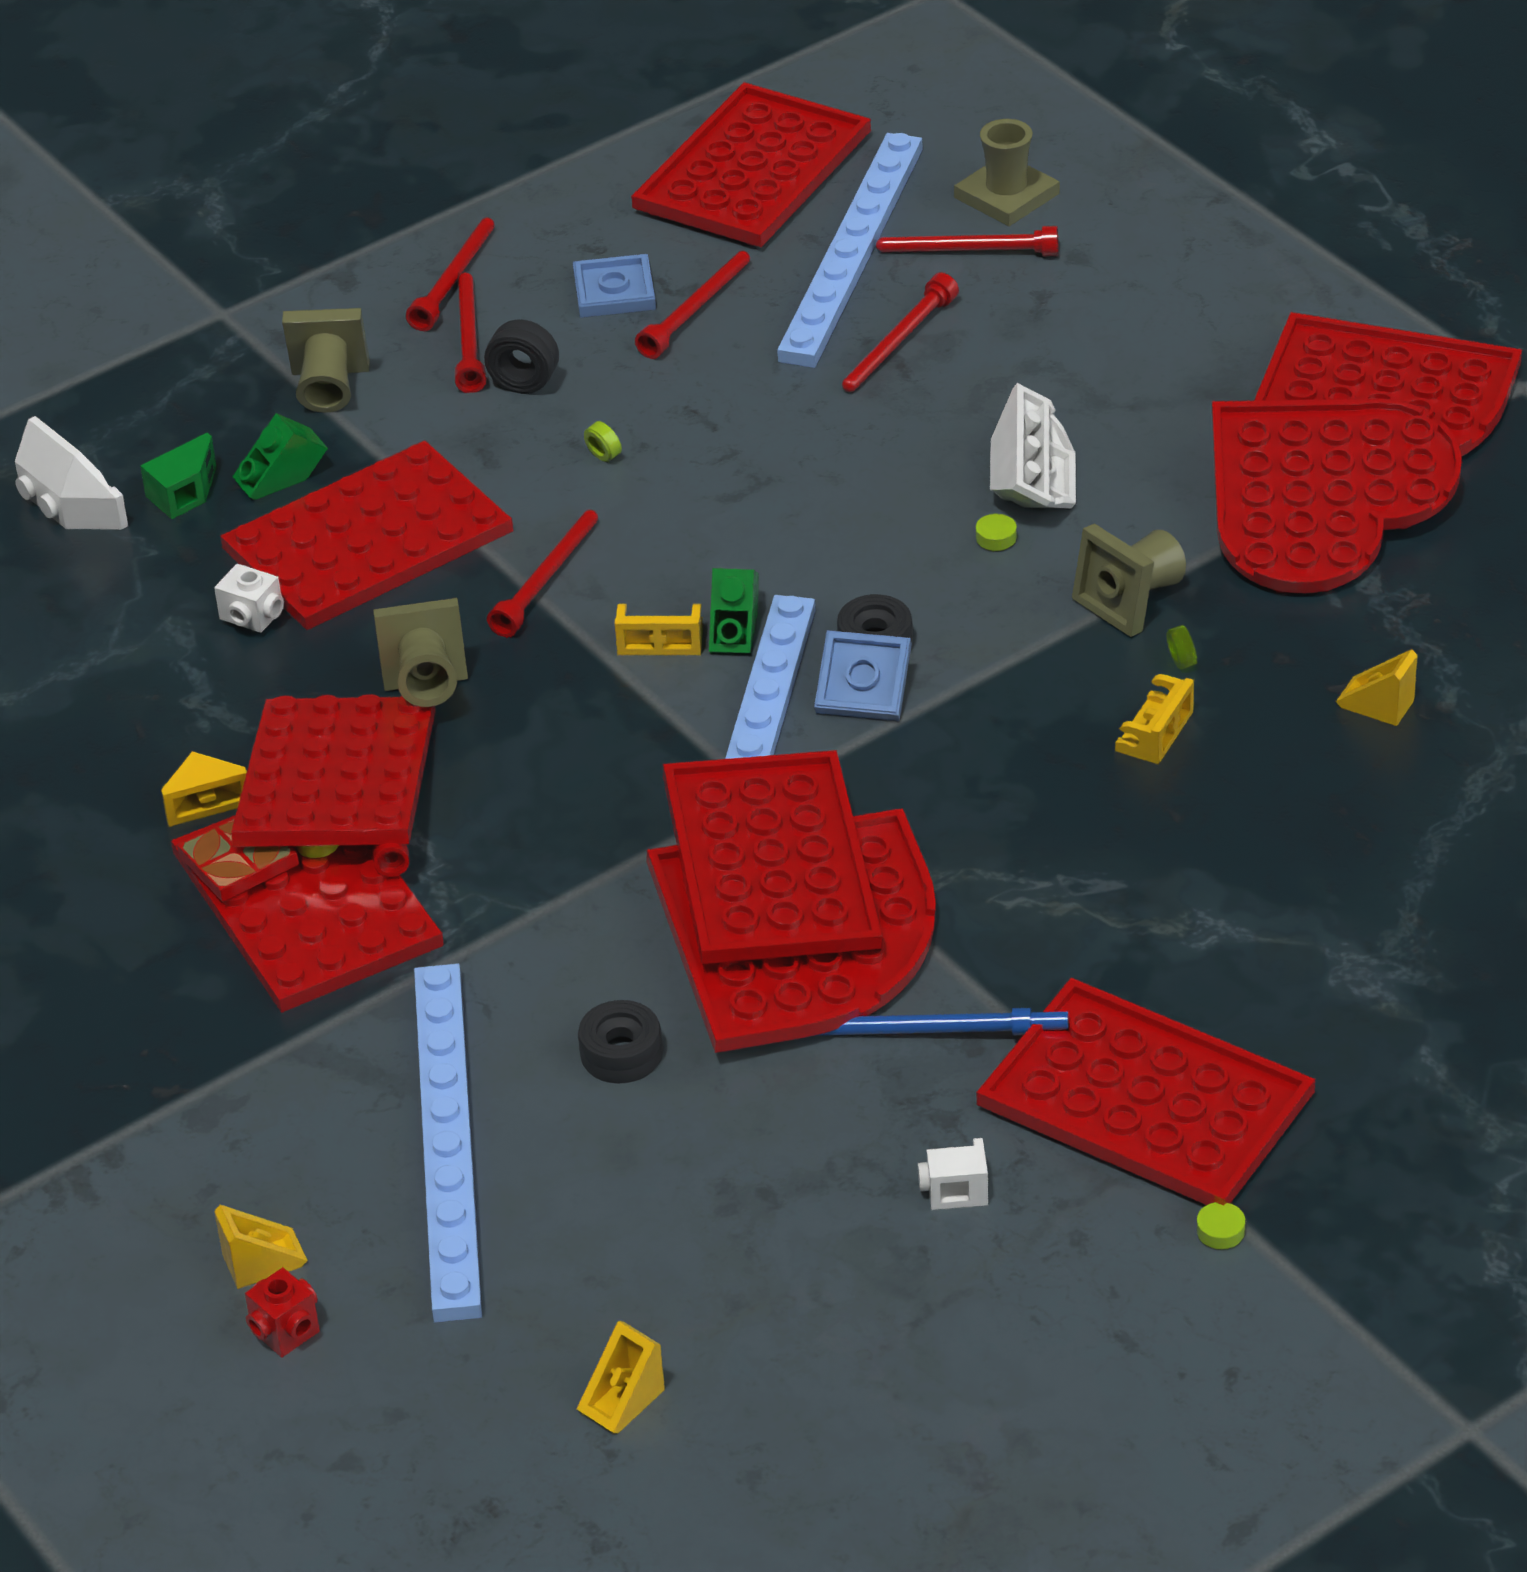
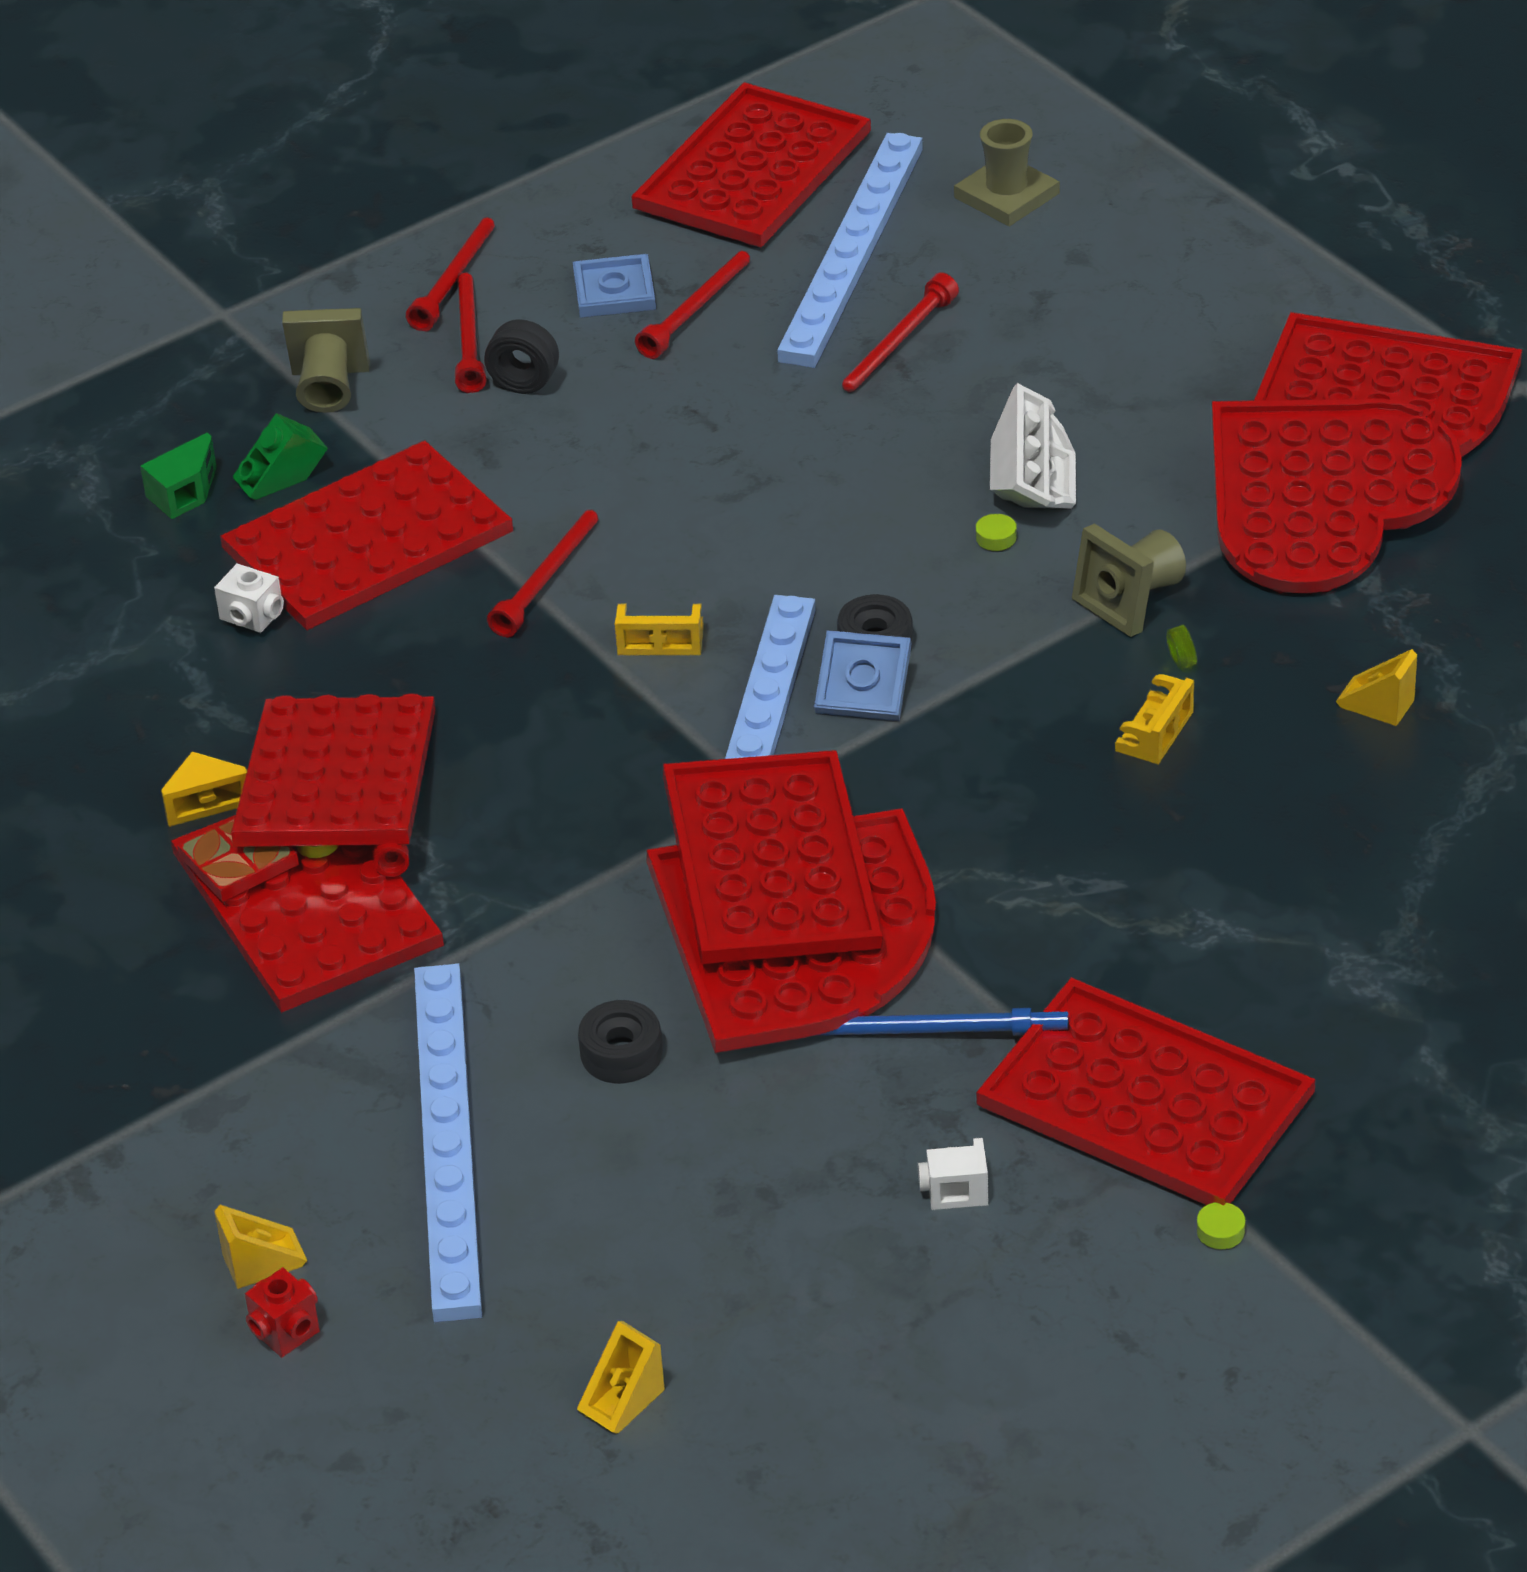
white wedge [15,416,128,530] -> none
olive plant [373,598,468,707] -> none
lime tile [584,421,622,462] -> none
green slope [709,568,759,654] -> none
red piece [876,226,1058,257] -> none

